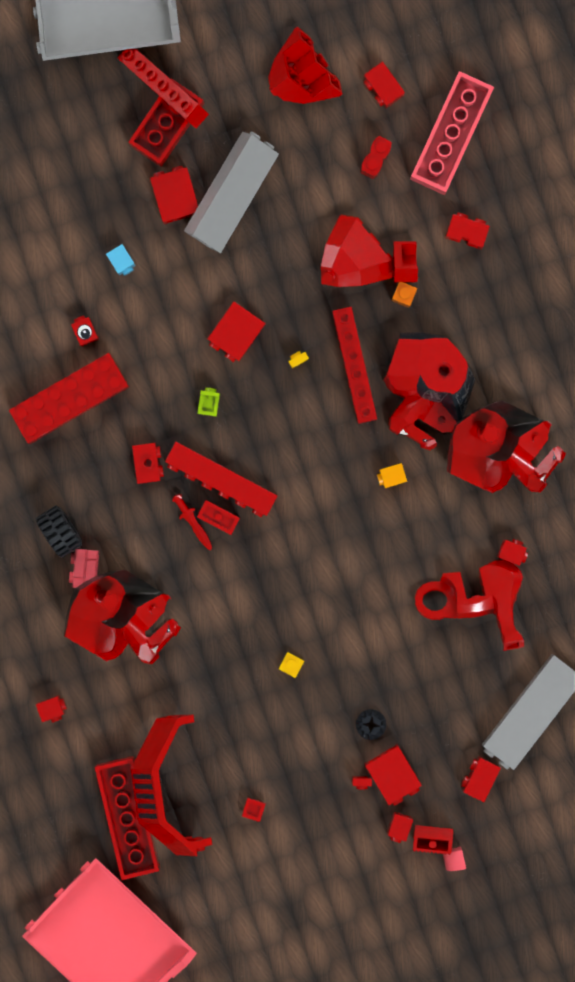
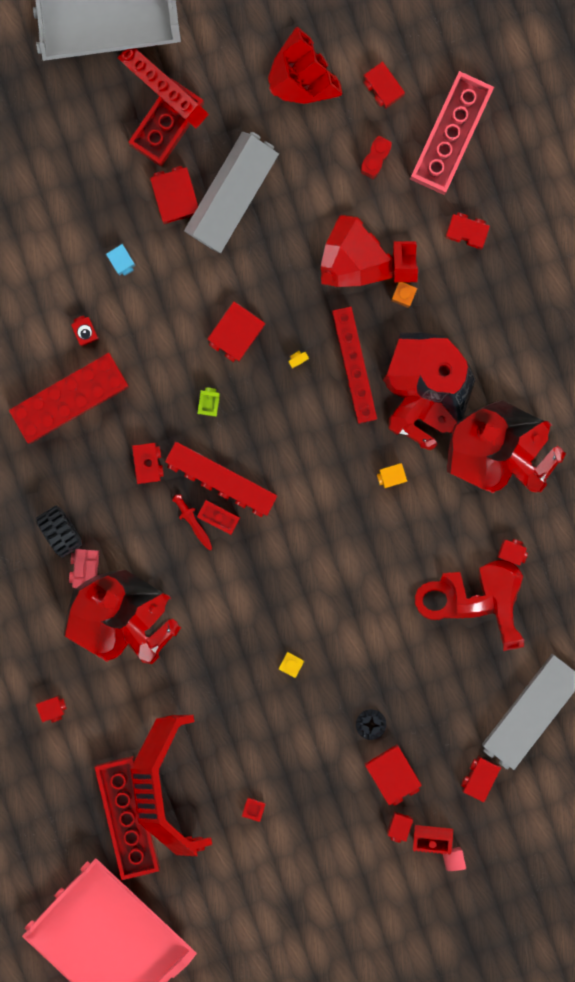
red plate [352,776,372,790] -> none

